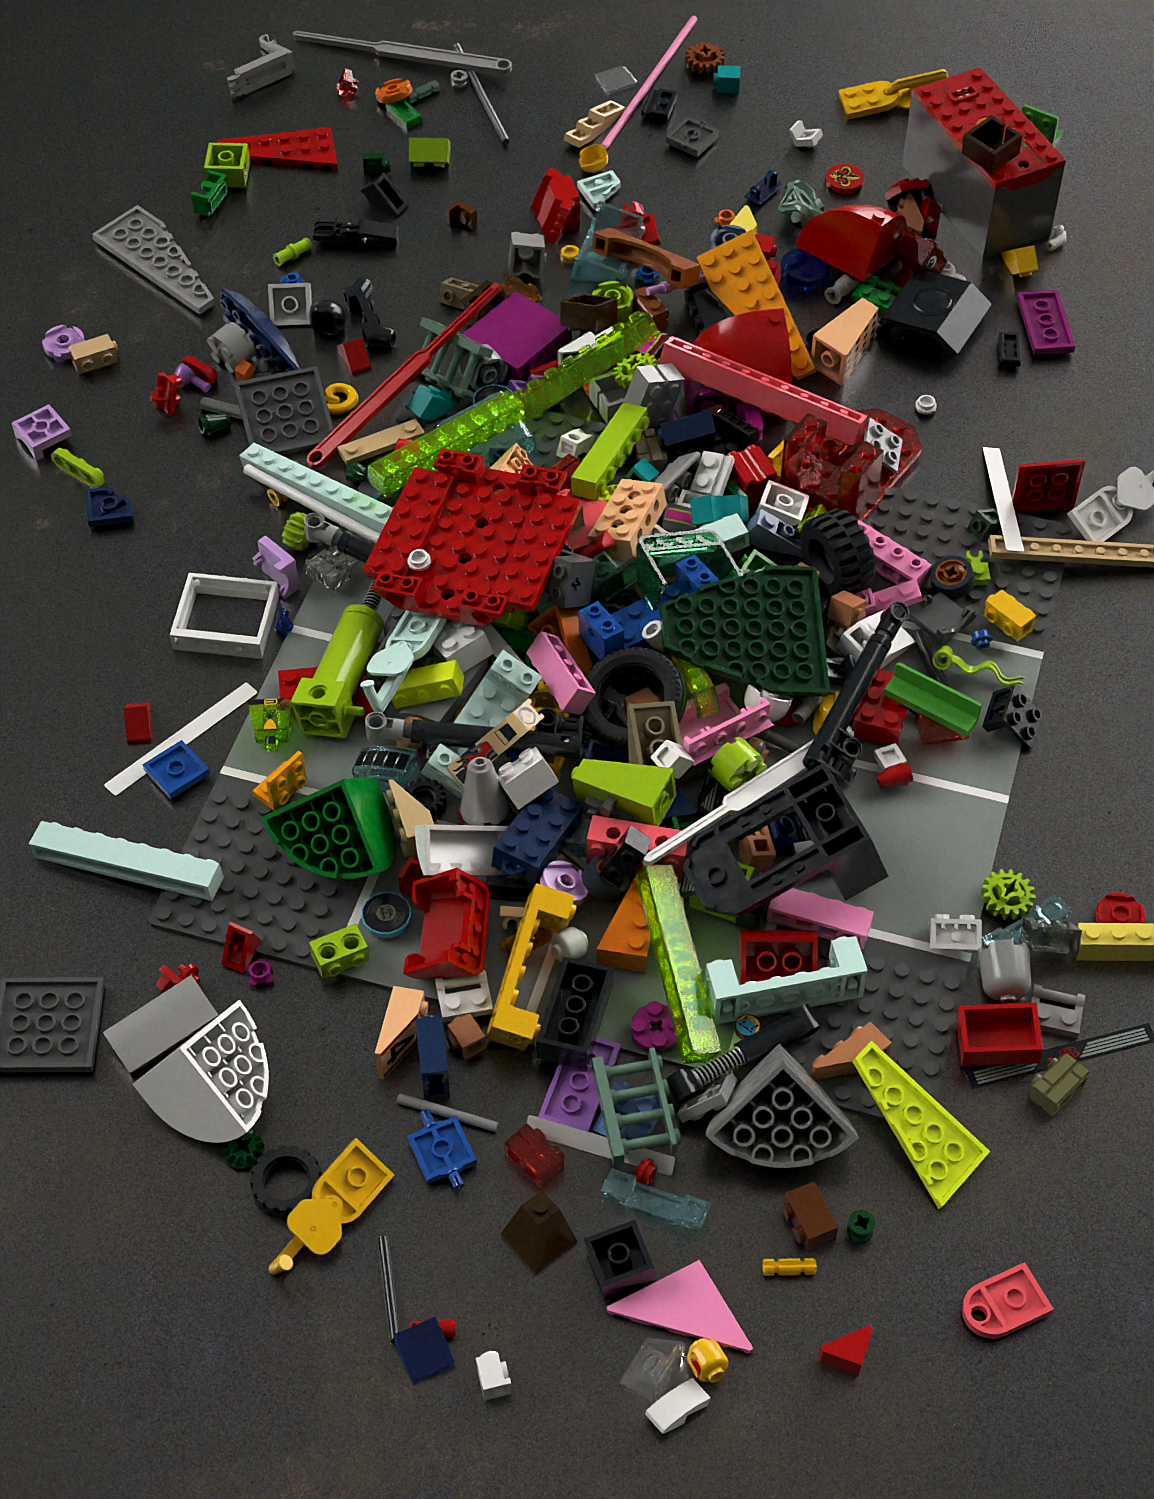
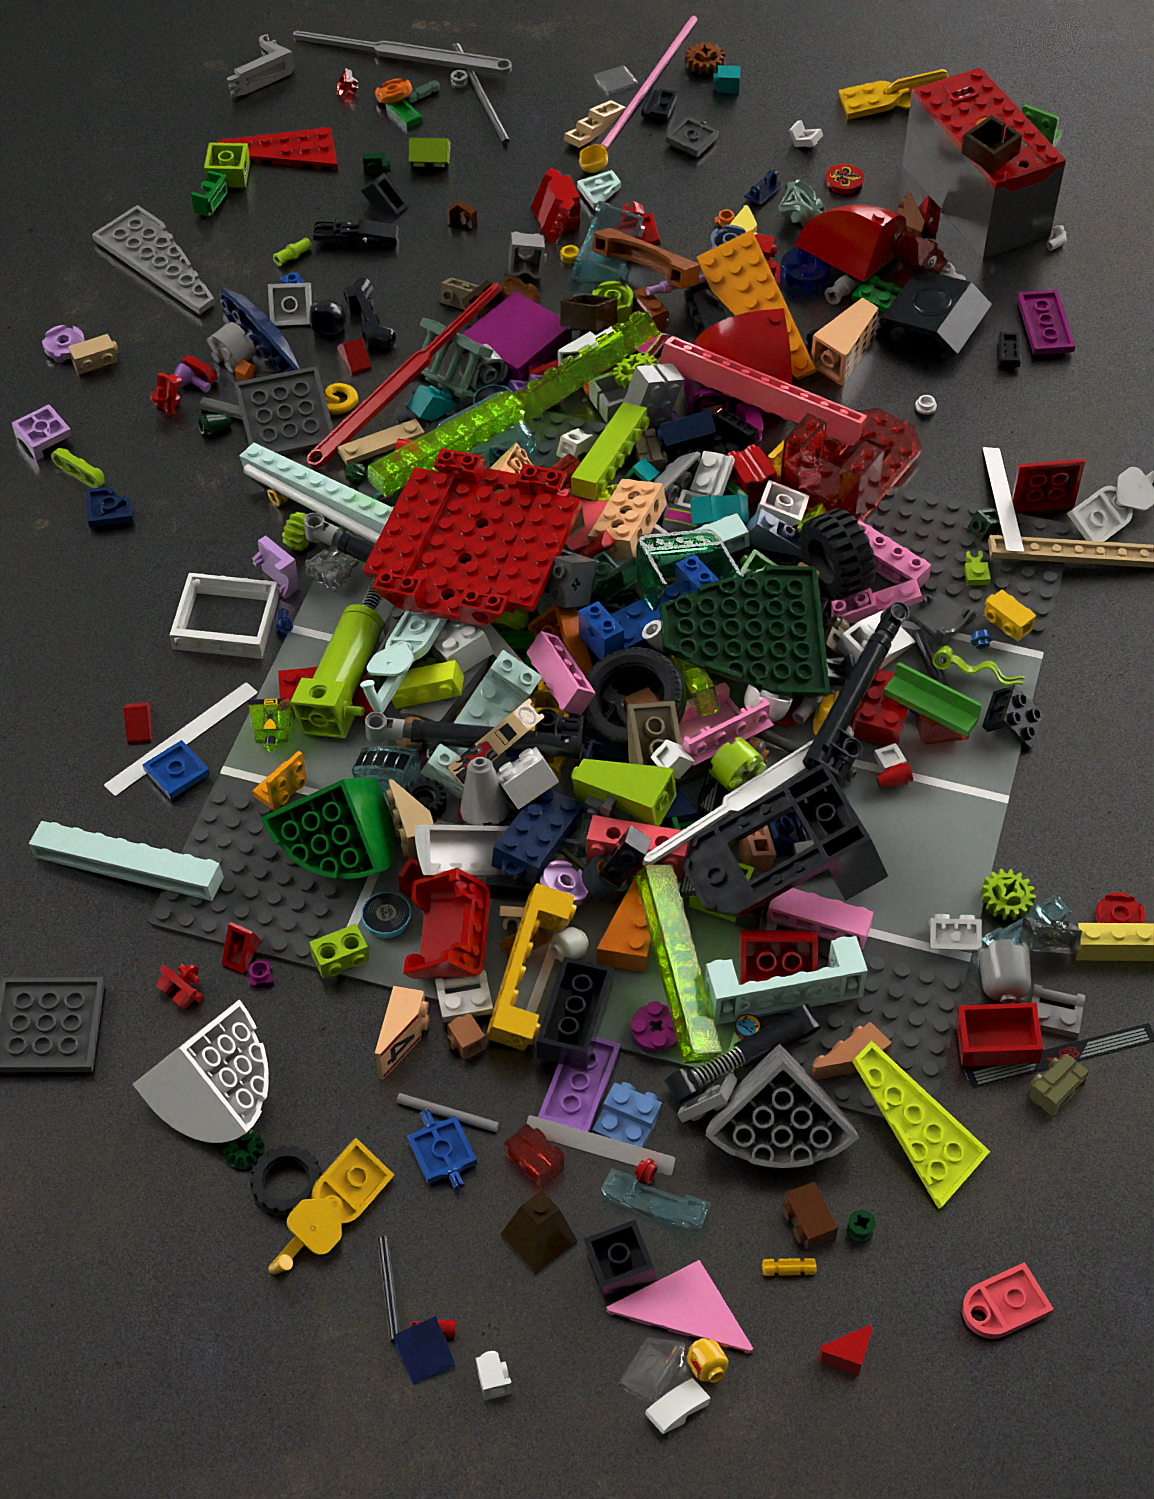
light grey slope [103,975,219,1076] -> none
white plate [408,549,431,571] -> none
dark blue brick [415,1015,450,1099] -> none
sand green fence [592,1047,681,1166] -> none
blue plate [635,265,660,284] -> none
nougat brick [827,590,867,628] -> none
light grey plate [846,418,902,482] -> none
red plate [885,178,929,200] -> none
wheel [930,555,975,599] -> none
yellow slope [1001,245,1038,277] -> none

